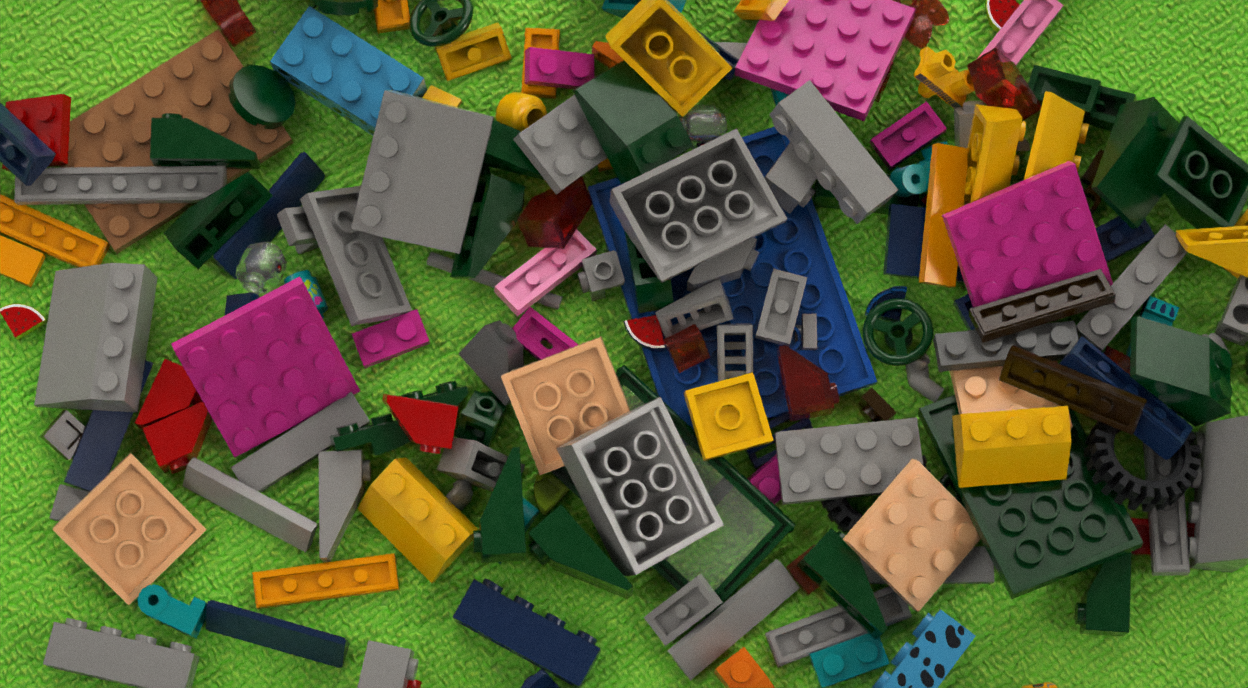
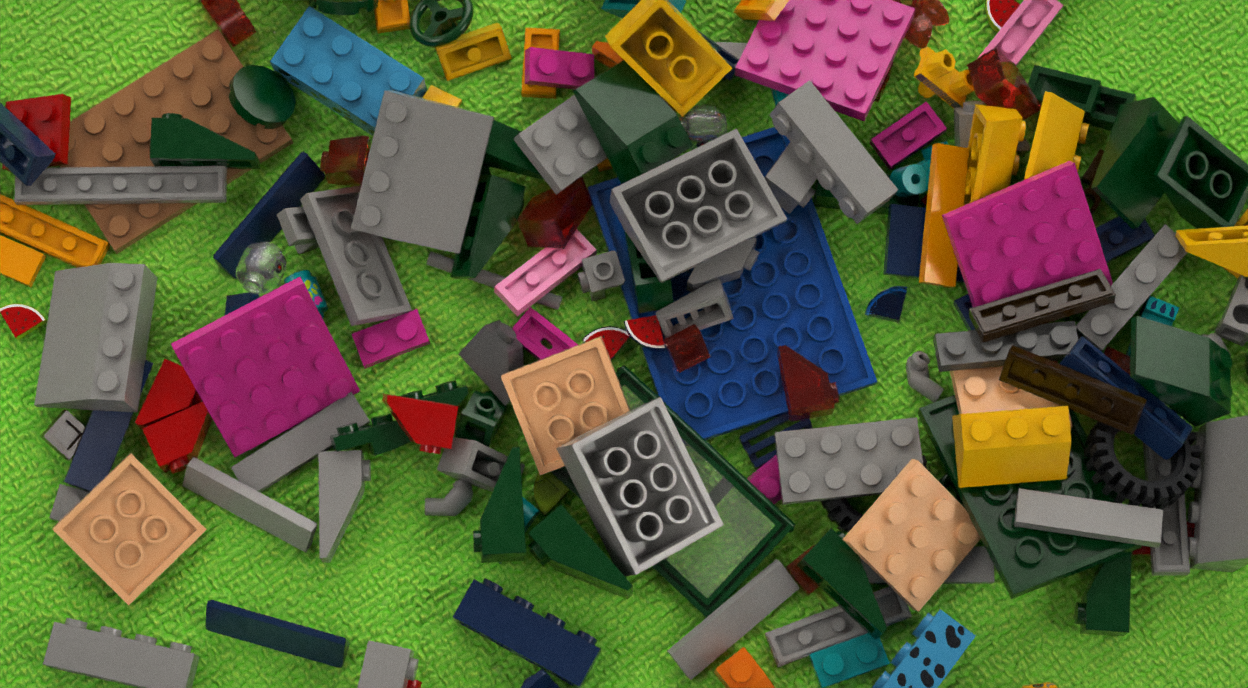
teal leg [137,584,207,639] -> none
dark green slope [164,171,273,269] -> none
light orange tile [252,553,399,609] -> none
yellow slope [357,457,479,583] -> none
yellow head [496,92,547,131] -> none
light grey plate [644,574,723,646] -> none
yellow plate [683,372,774,461] -> none
light grey slope [717,323,753,382] -> none
light grey plate [755,268,808,347] -> none
light grey plate [795,314,817,350] -> none
dark brown plate [859,387,897,422] -> none
dark green piece [863,298,934,366] -> none
none -> clear red slope [320,136,371,187]
none -> red tile [582,326,632,361]
none -> light grey tile [1014,488,1163,548]

